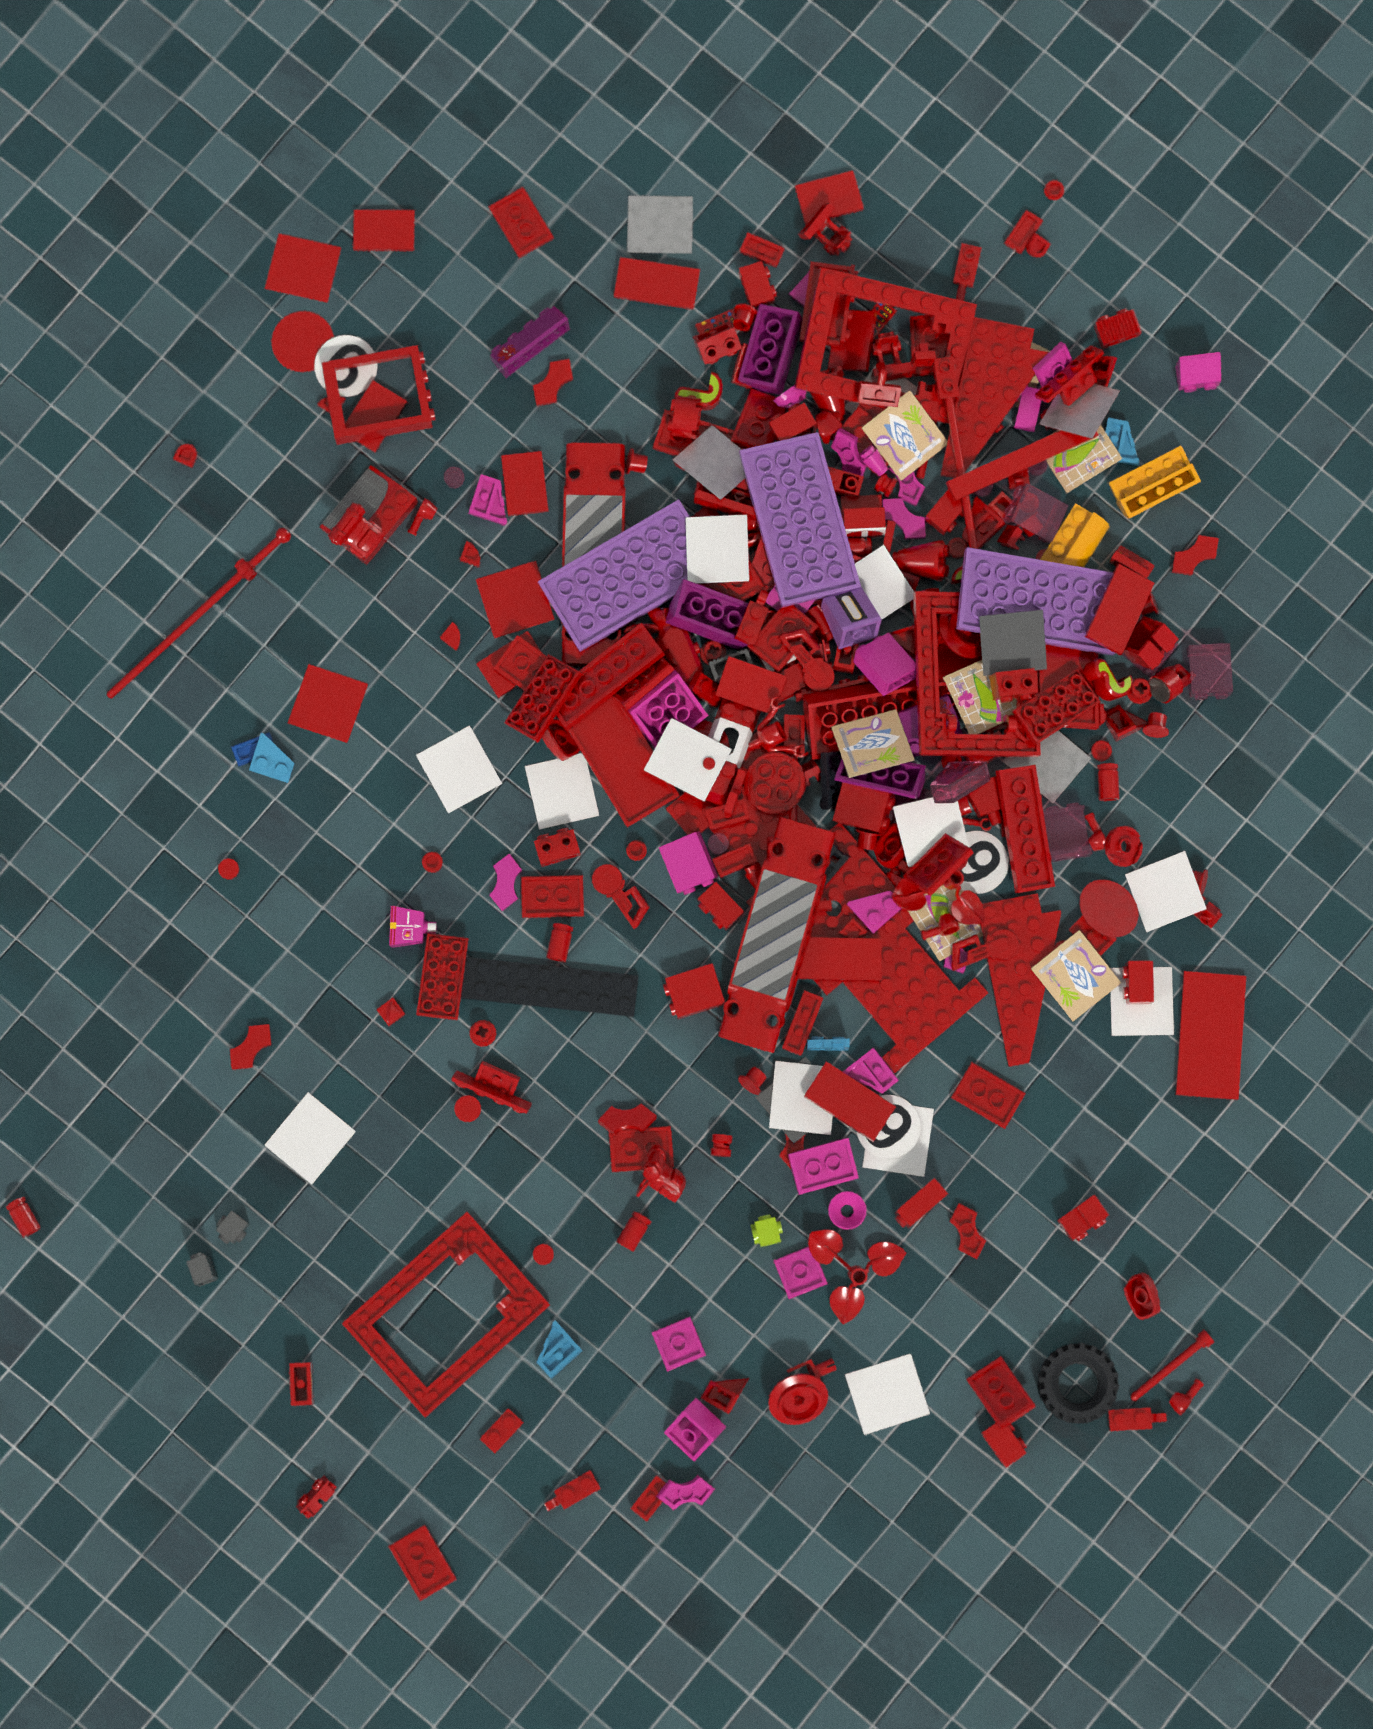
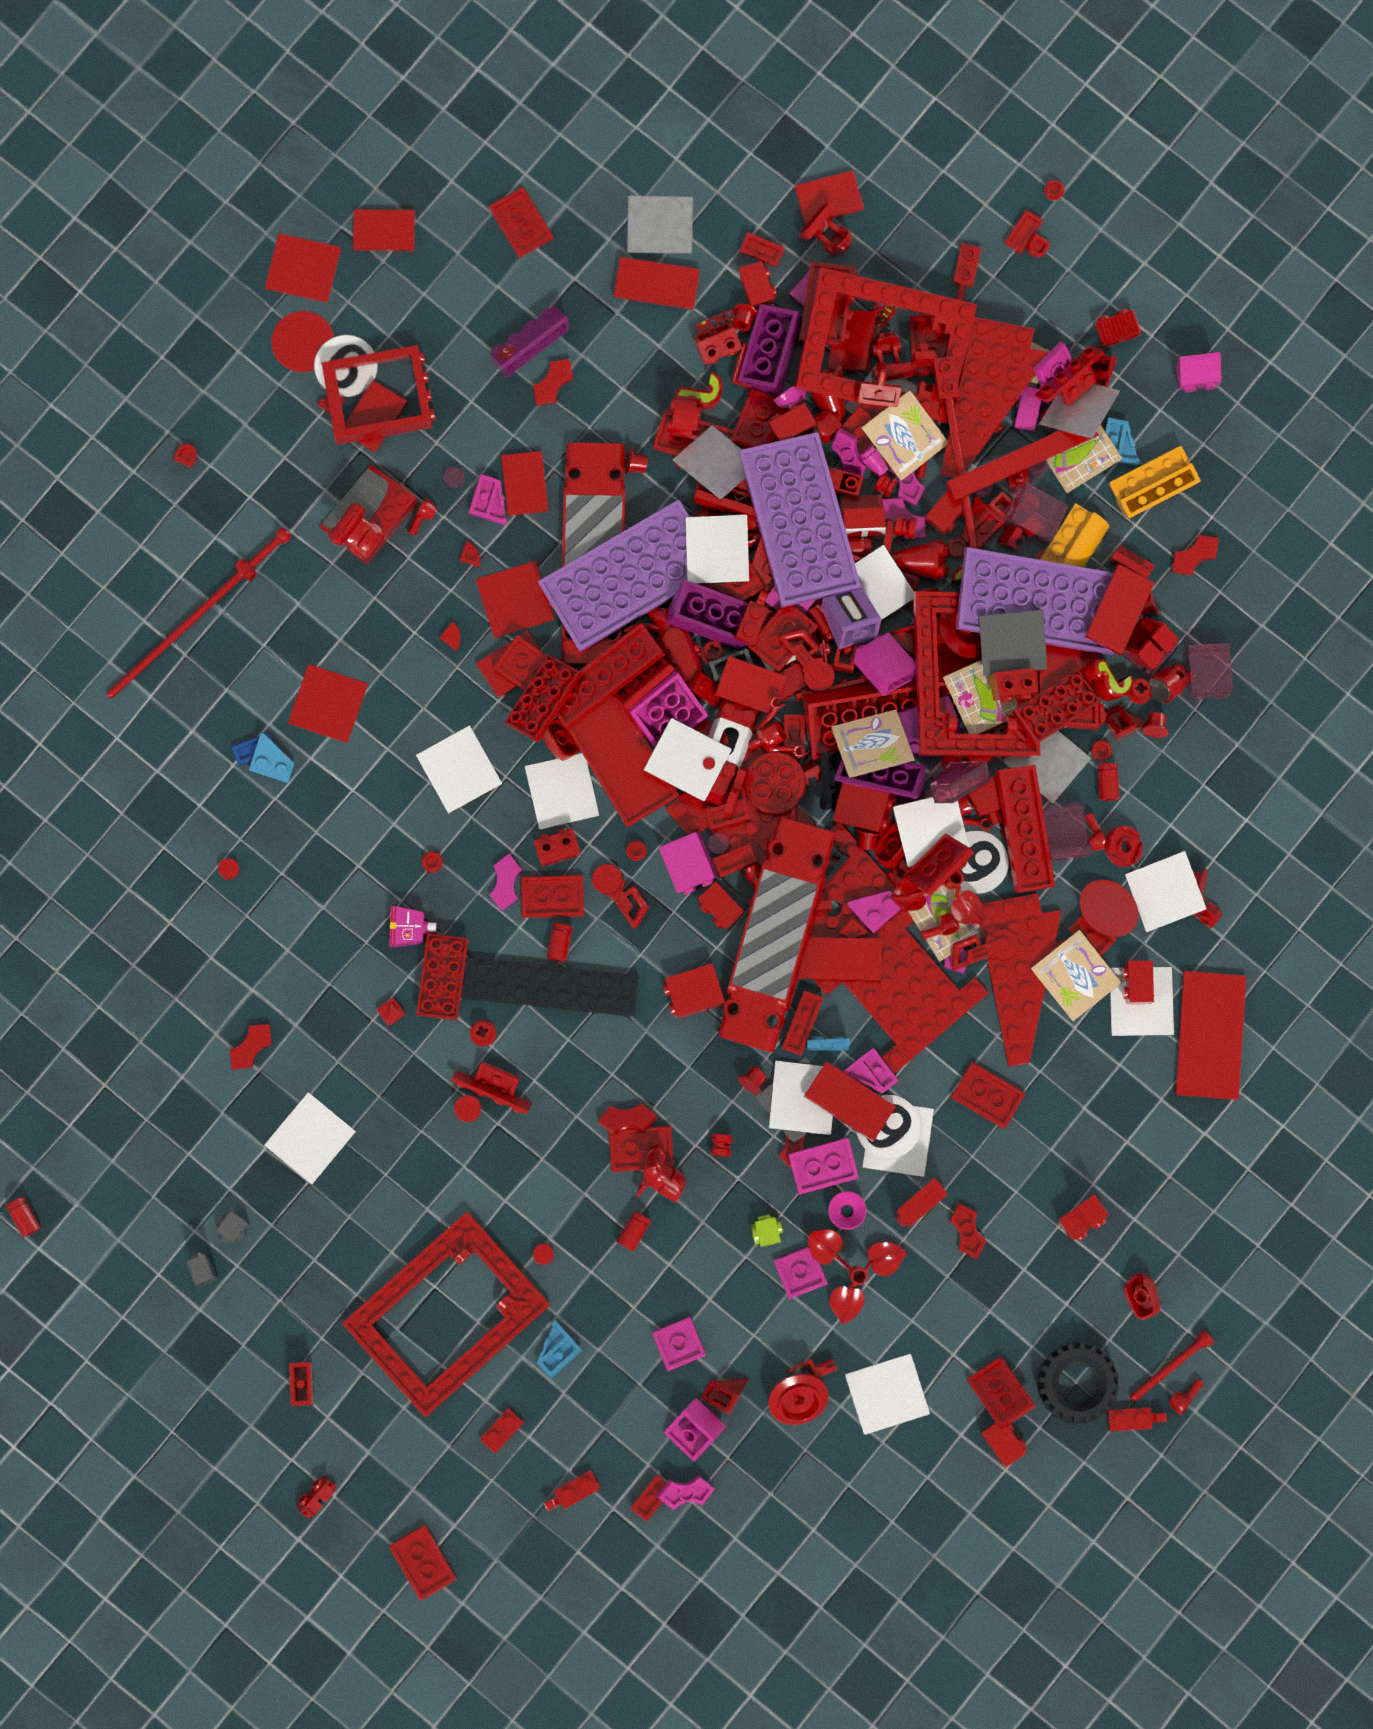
none -> red wheel [894,515,917,539]

